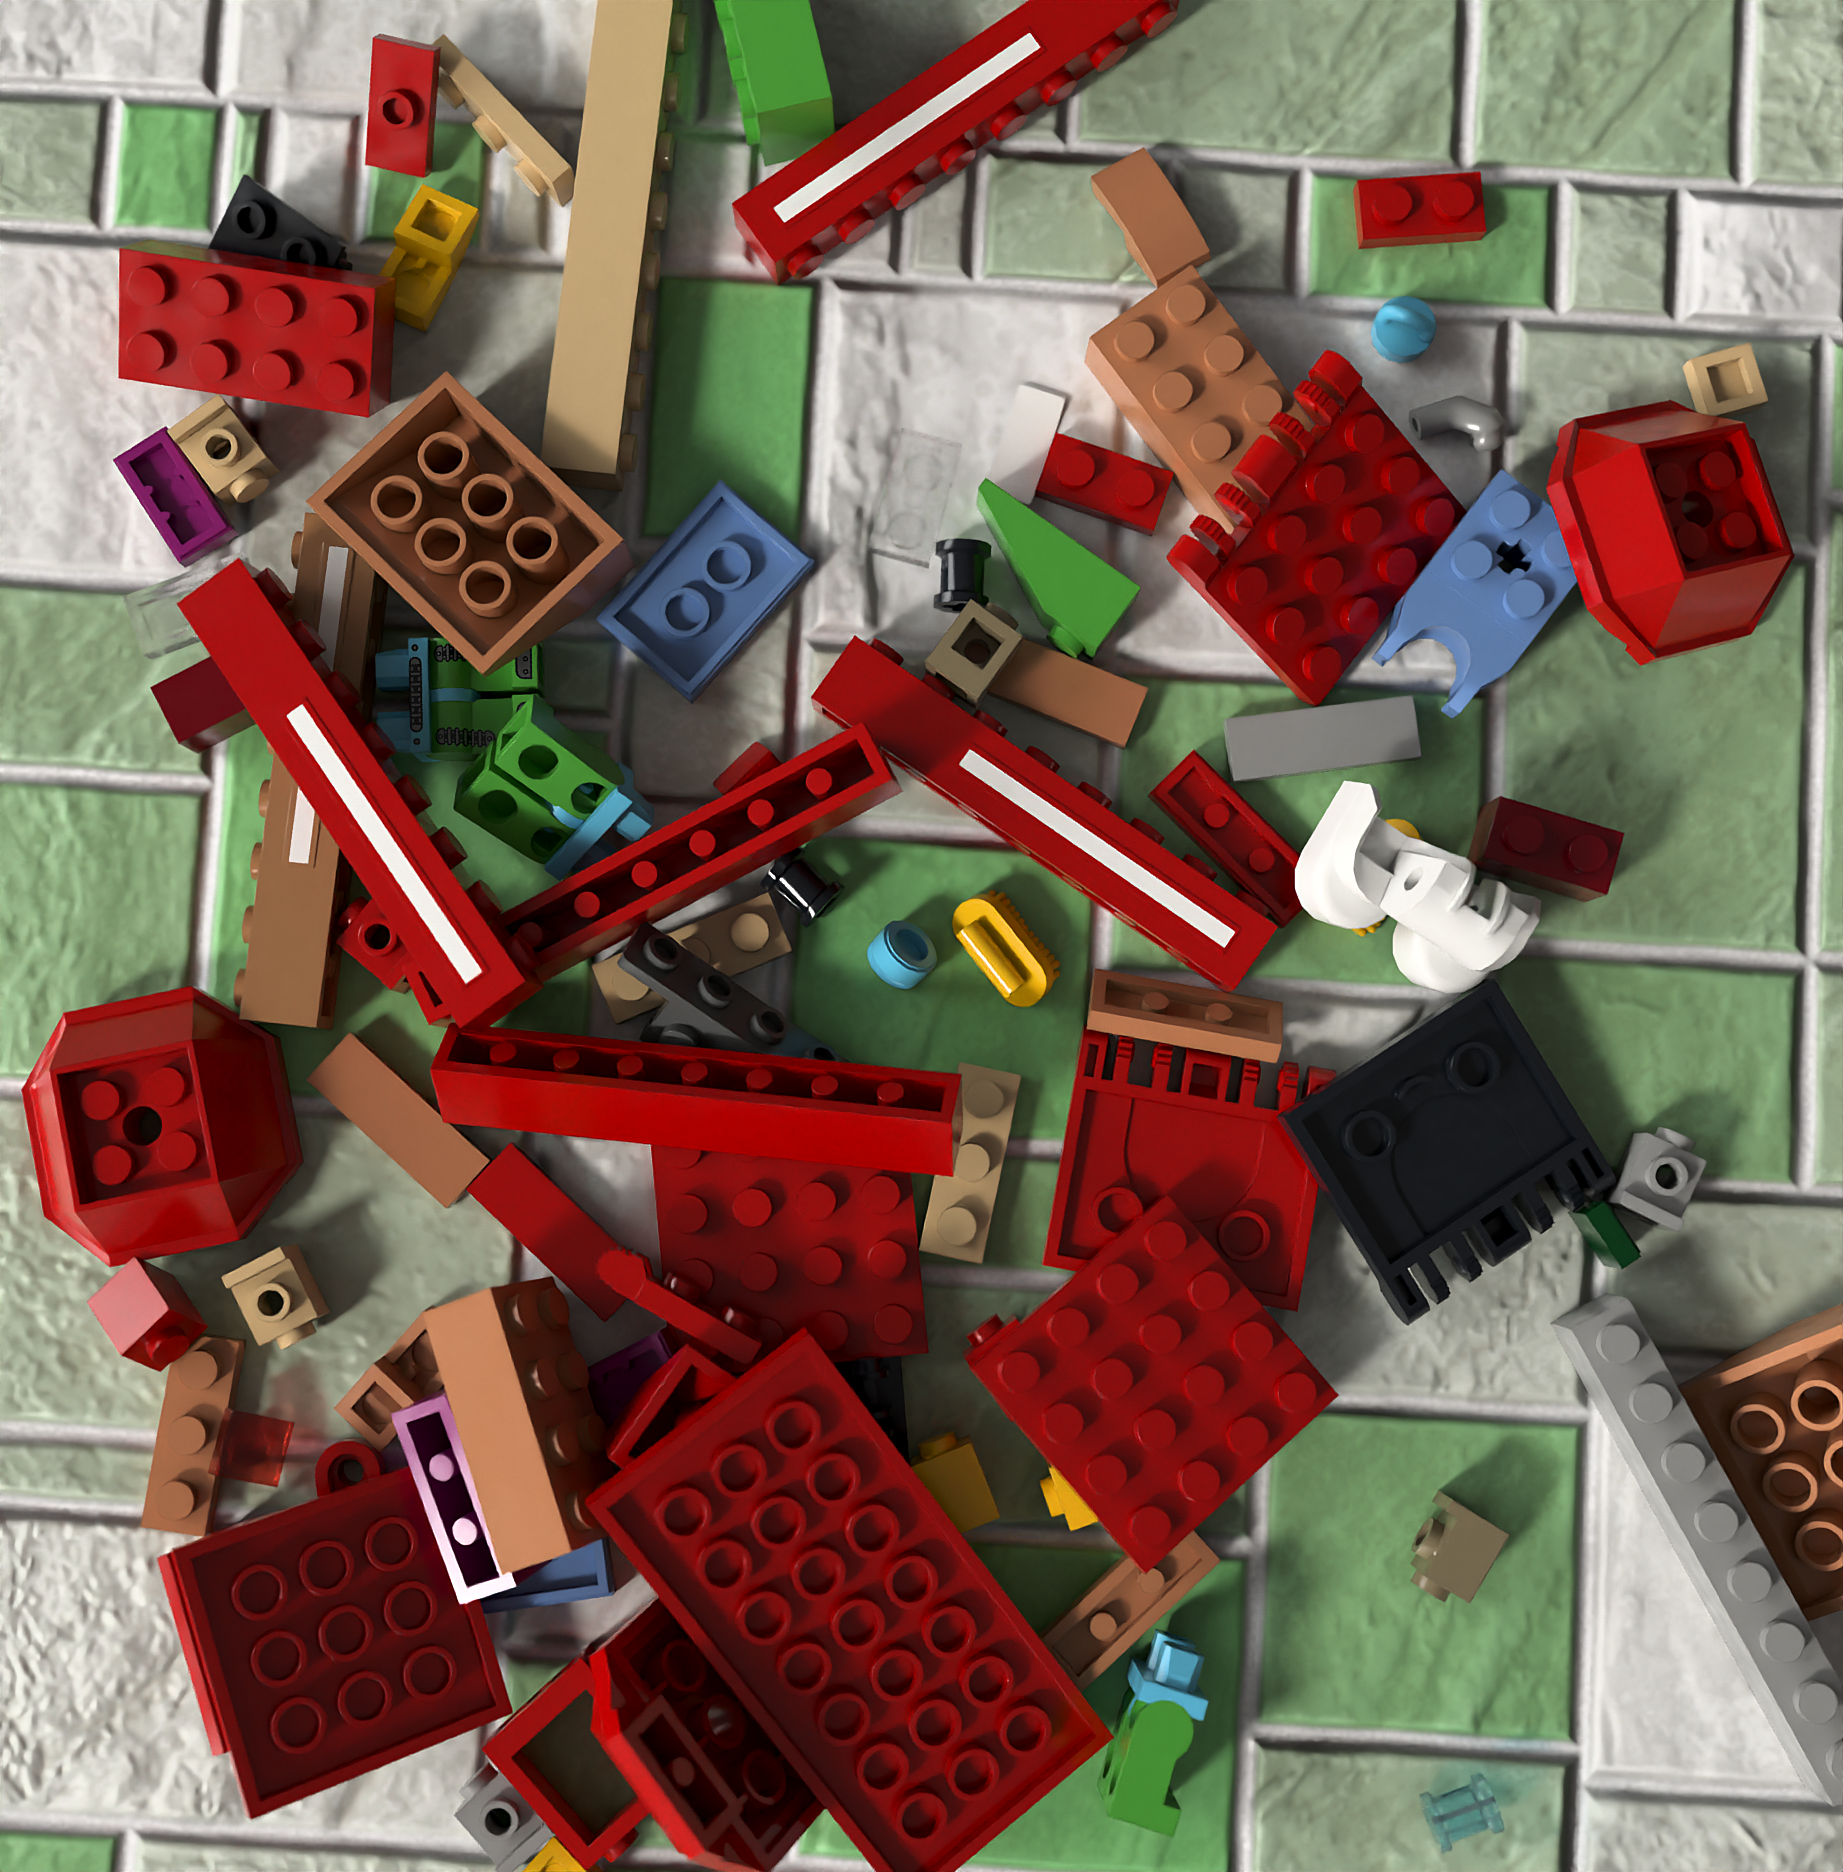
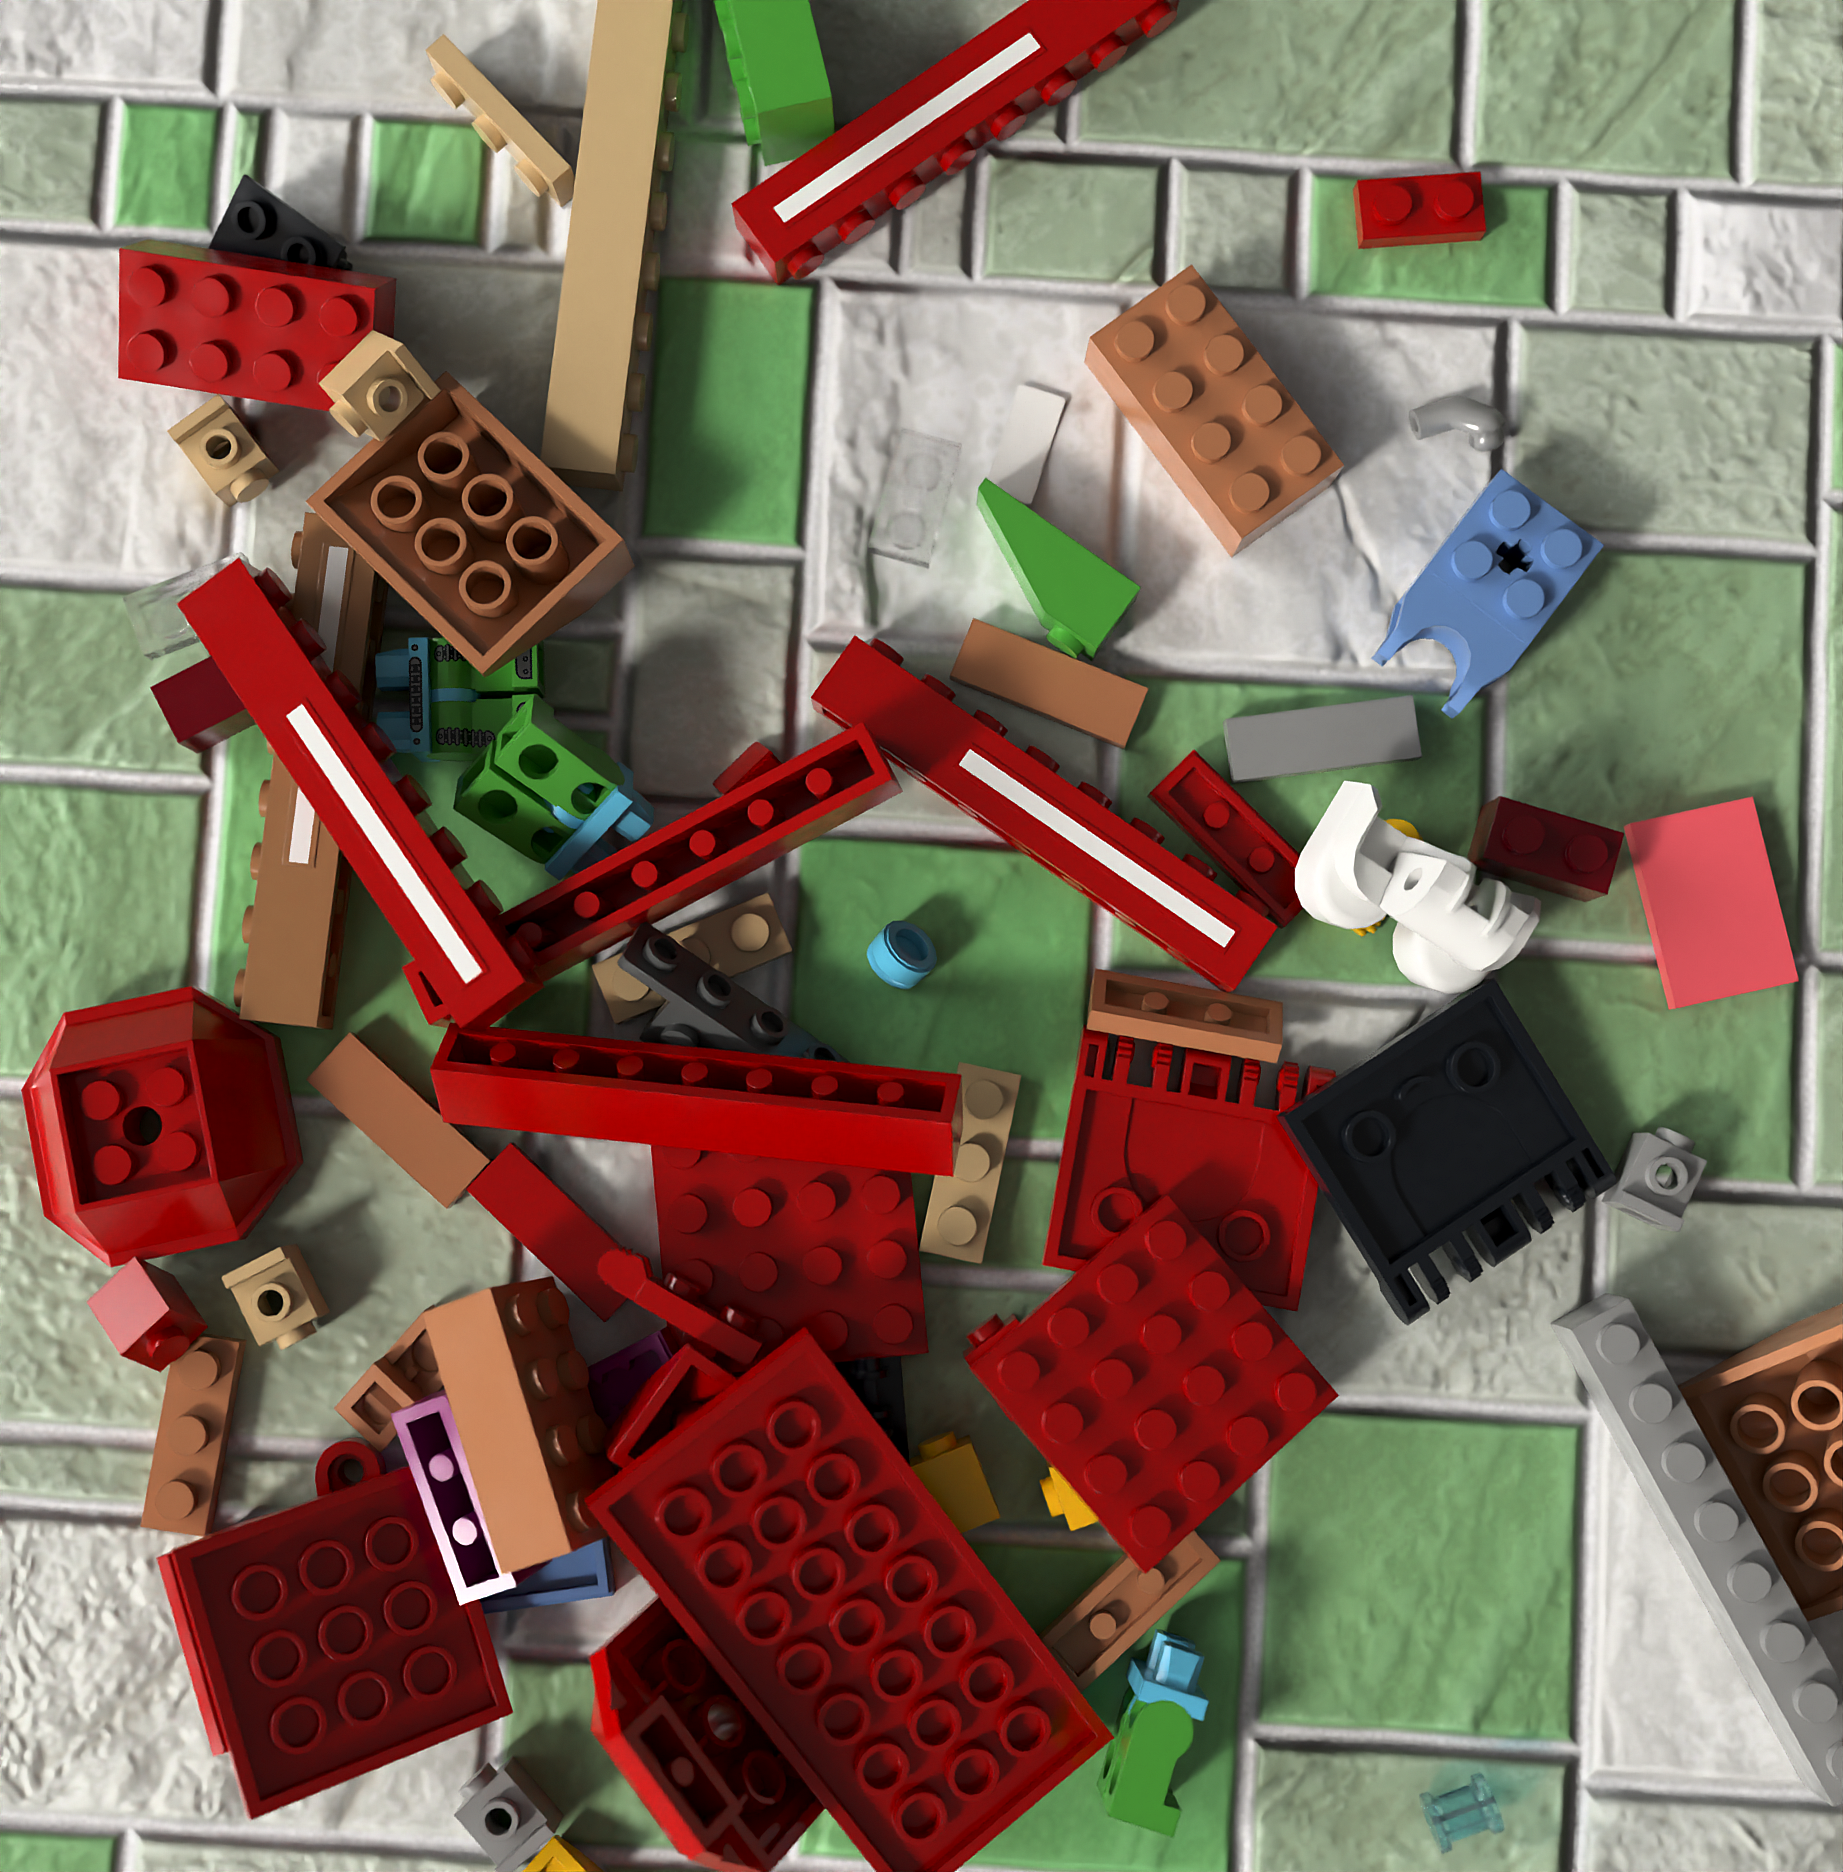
magenta plate [113,426,239,568] -> none
clear red plate [208,1408,295,1488] -> none
red brick [335,896,414,994] -> none
red plate [365,33,441,178] -> none
yellow slope [378,184,479,332] -> none
red window [481,1644,650,1871] -> none
medium blue tile [596,480,816,704] -> none
black bush [760,846,845,928] -> none
dark tan brick [925,599,1023,710] -> none
black bush [933,538,991,613] -> none
yellow piece [952,890,1060,1007] -> none
red plate [1034,432,1174,537] -> none
nougat slope [1091,147,1211,289] -> none
red hinge [1166,350,1467,707] -> none
medium azure tile [1370,296,1437,363] -> none
dark tan brick [1410,1490,1510,1604] -> none
red piece [1546,400,1795,666] -> none
dark green tile [1568,1200,1641,1269] -> none
tan plate [1682,342,1769,418] -> none
none -> tan brick [319,330,441,442]
none -> coral tile [1624,797,1799,1010]

